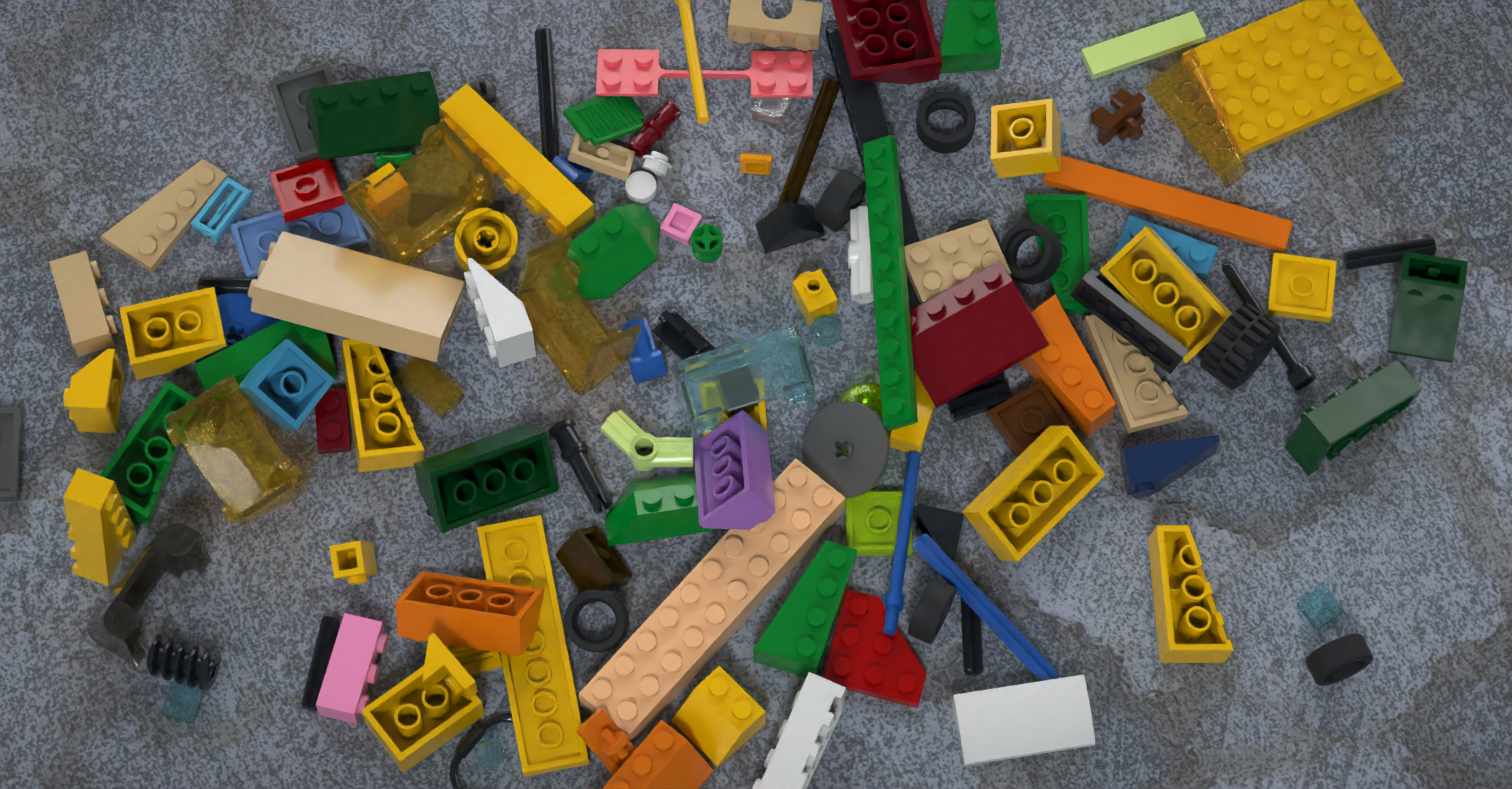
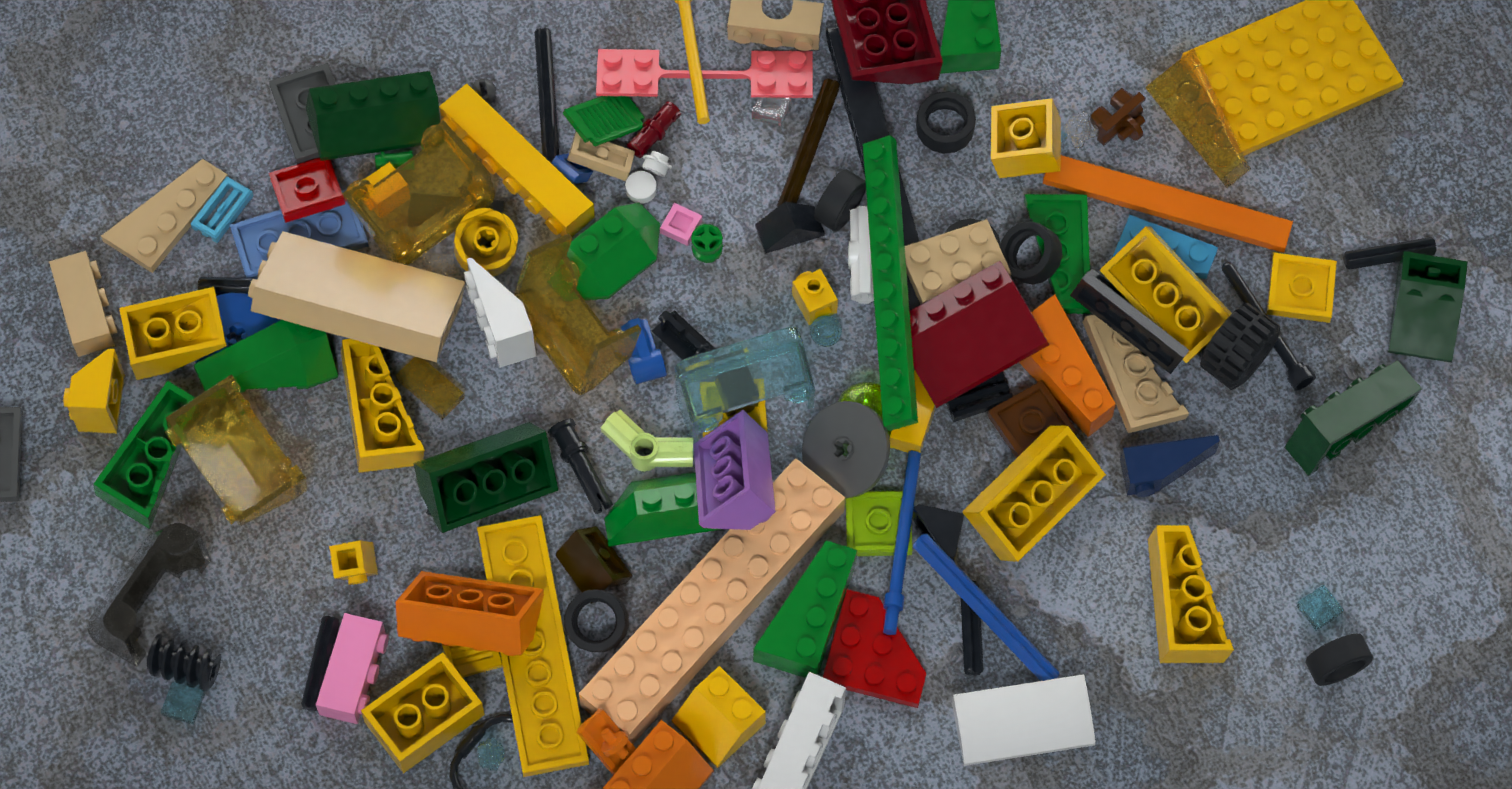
yellow wedge [63,468,137,586] -> none
dark azure slope [236,339,335,430] -> none
dark red plate [315,388,351,455] -> none
yellow slope [422,633,478,700] -> none
light orange slope [740,152,773,175] -> none
black tyre [907,577,956,644] -> none
yellowish green tile [1081,11,1206,80] -> none

